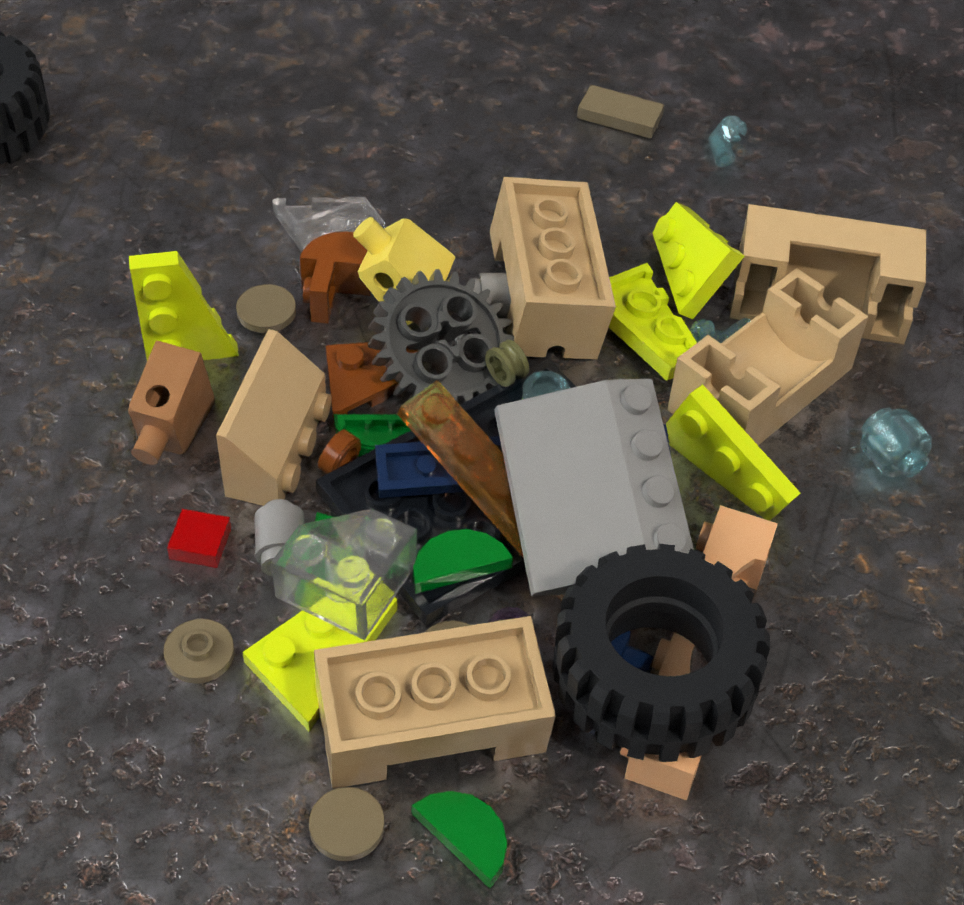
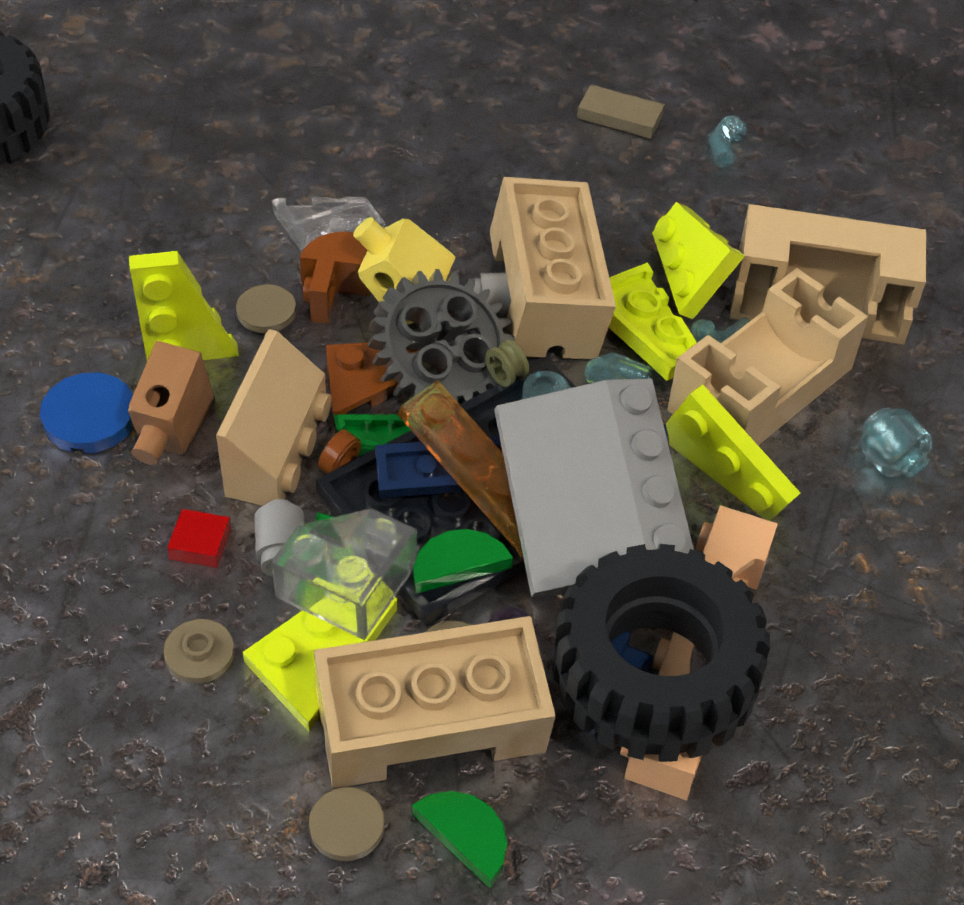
none -> blue tile [40,372,133,453]
none -> clear light blue arm [584,353,653,383]

